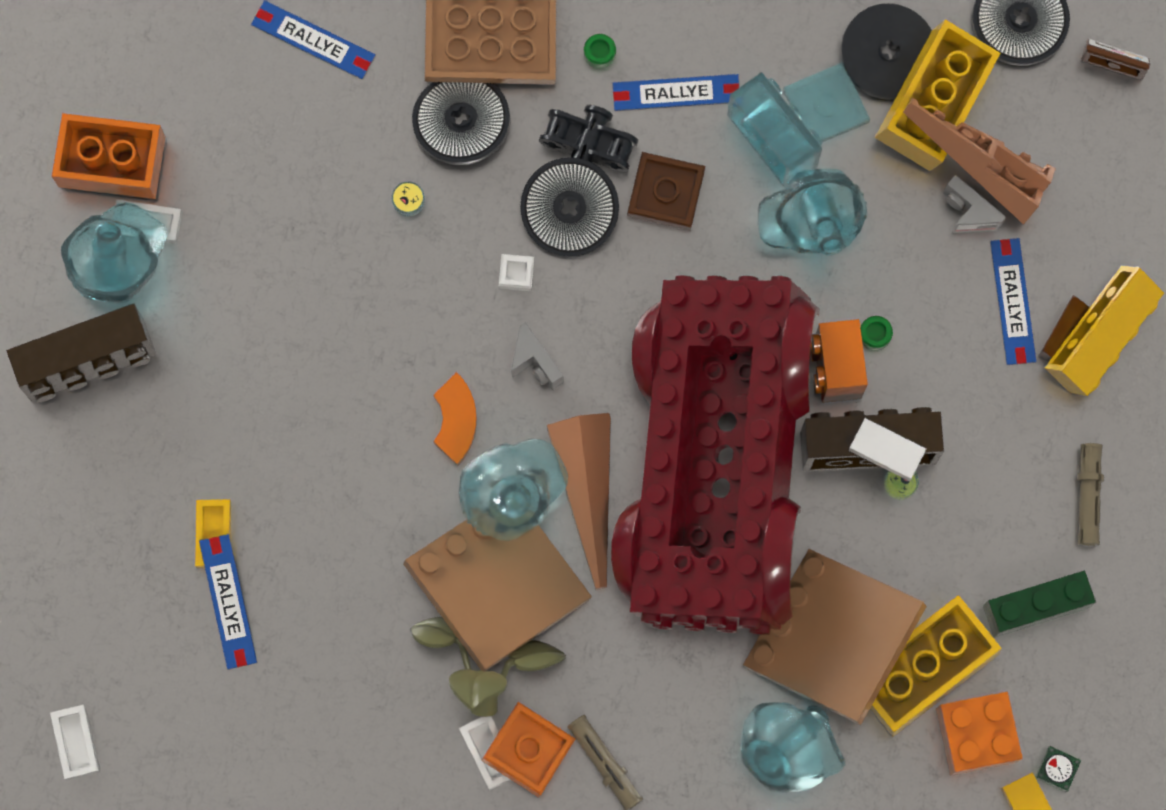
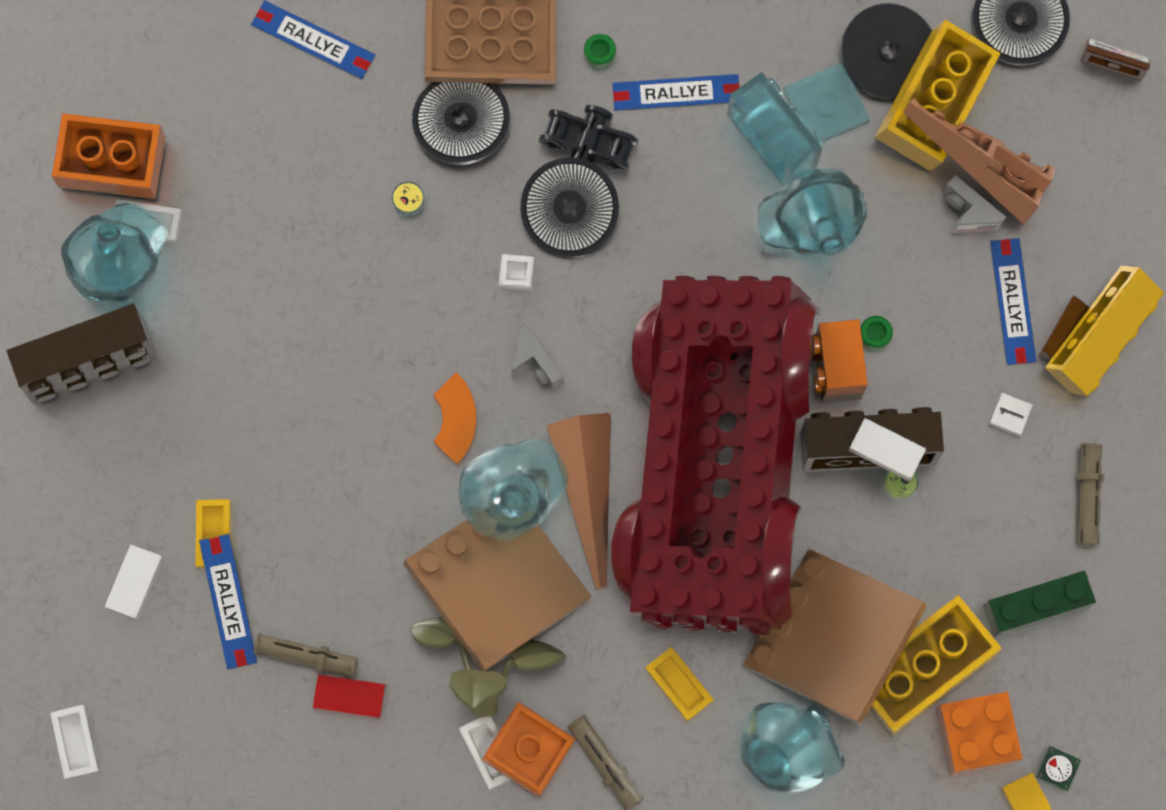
reddish brown tile [627,152,706,231] -> none
none -> white tile [104,544,163,621]
none -> dark tan pin [254,633,358,678]
none -> red tile [312,674,386,719]
none -> yellow tile [645,647,714,722]
none -> white tile [989,393,1033,437]

